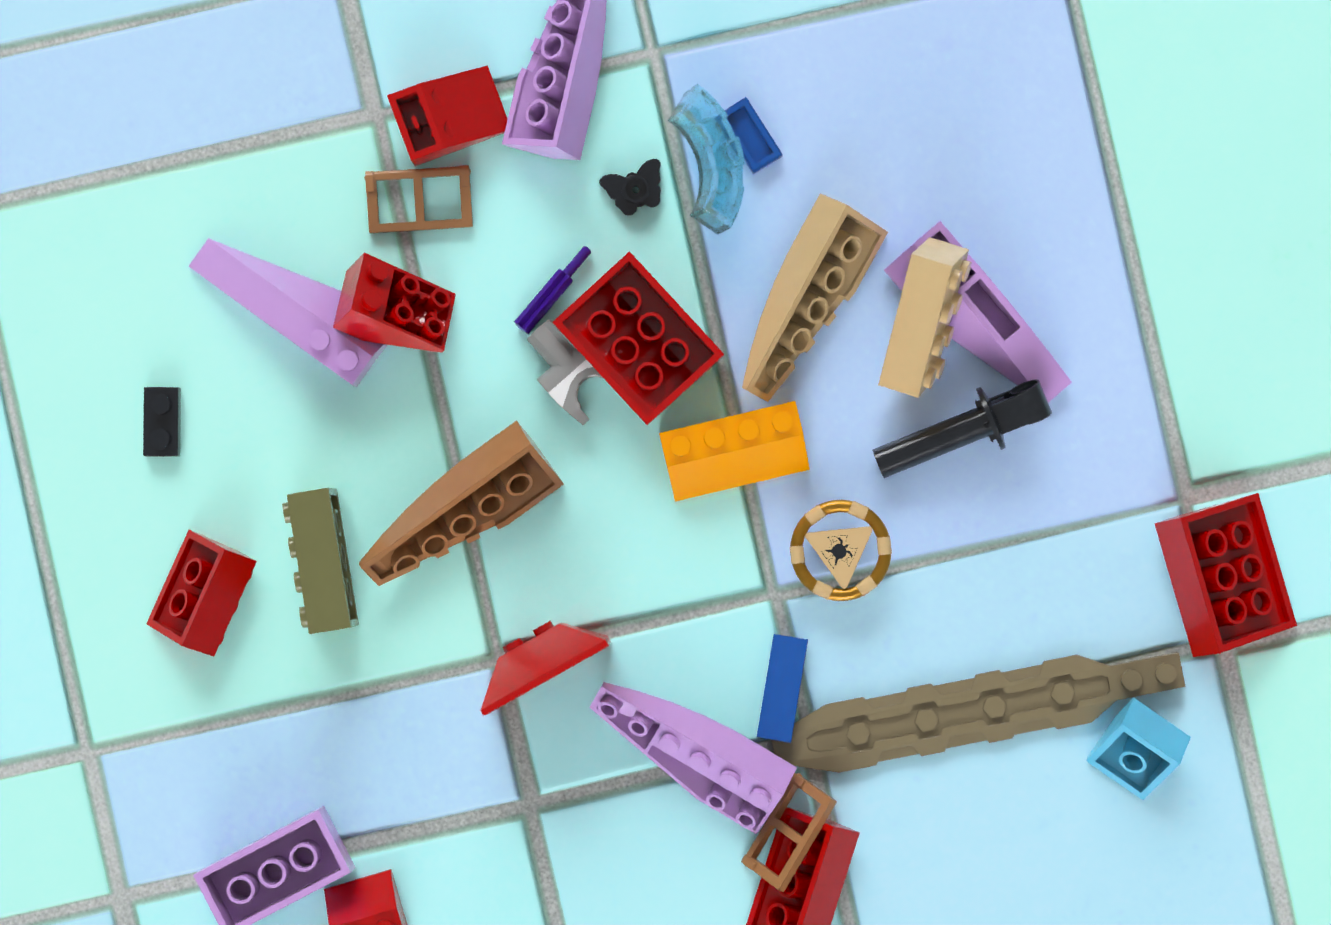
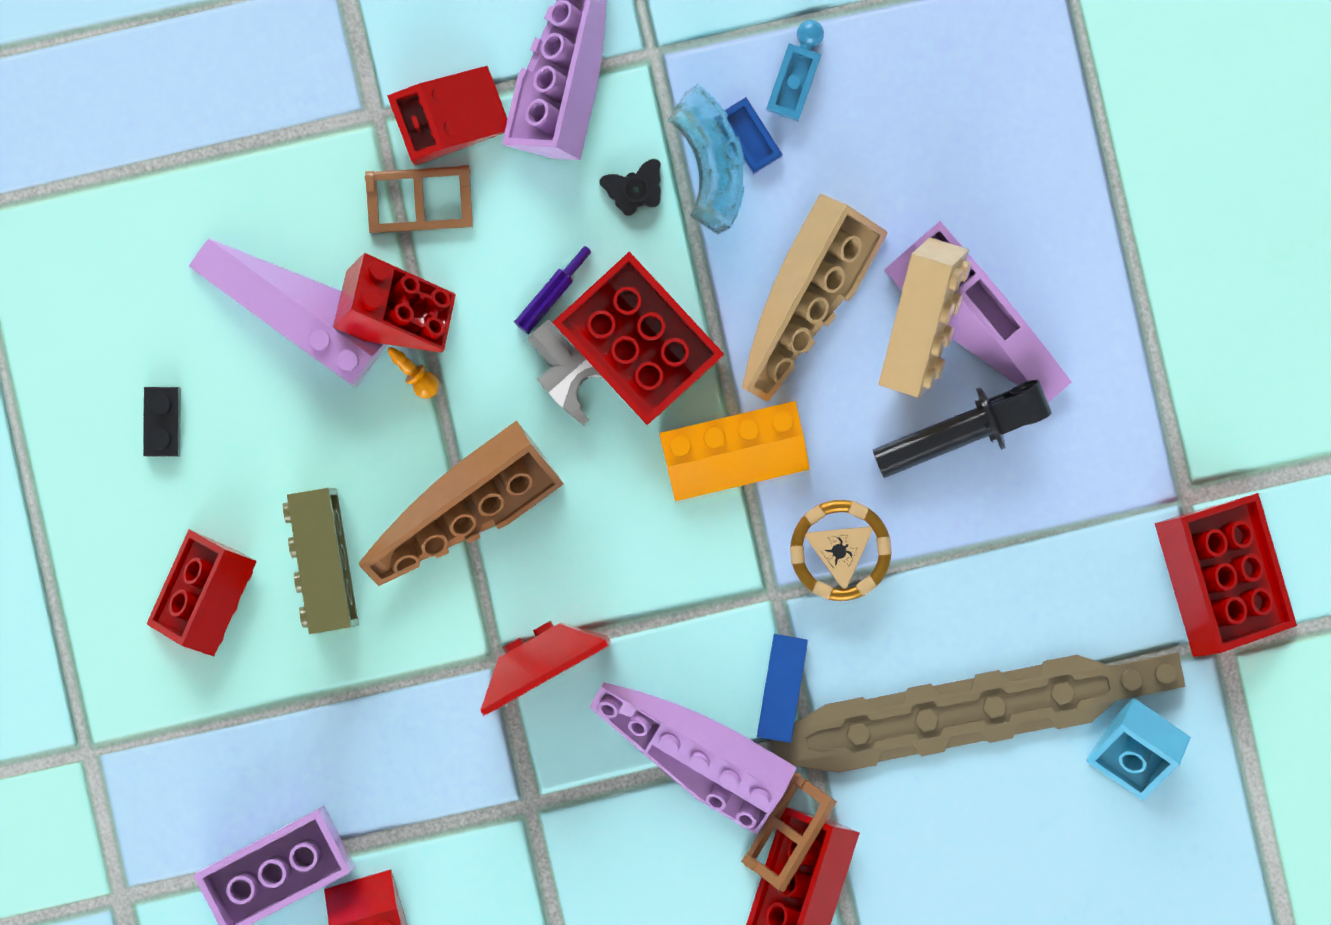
none -> light orange bar [387,347,440,399]
none -> dark azure plate [766,20,824,121]

